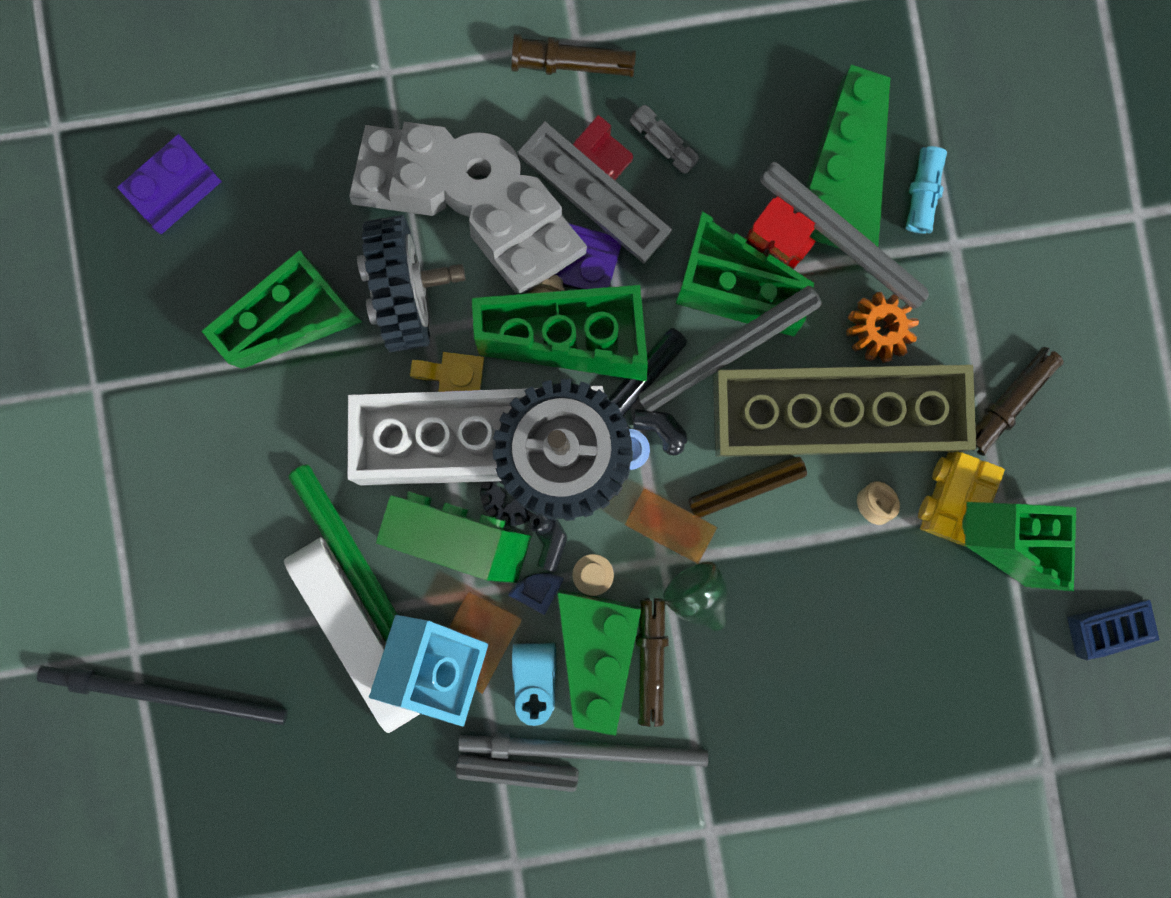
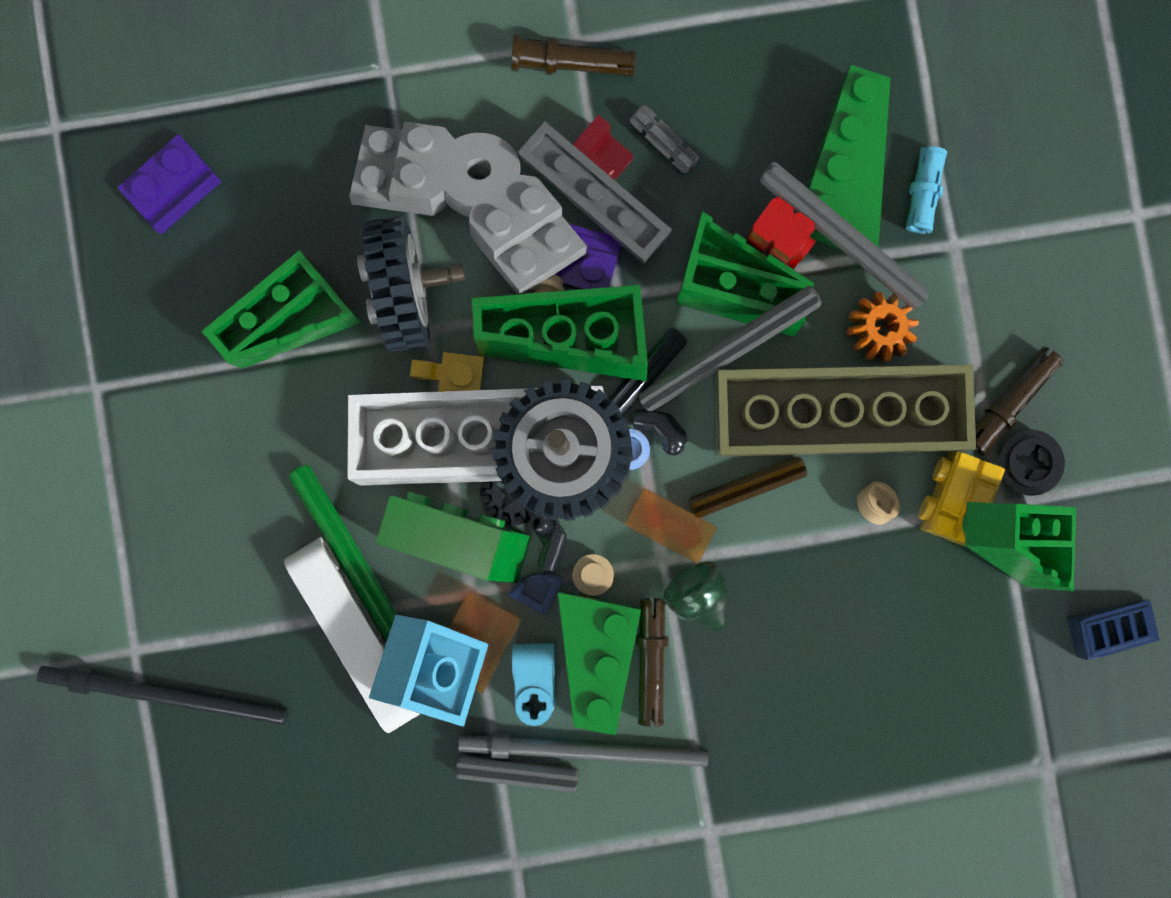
none -> black gear [998,430,1065,496]

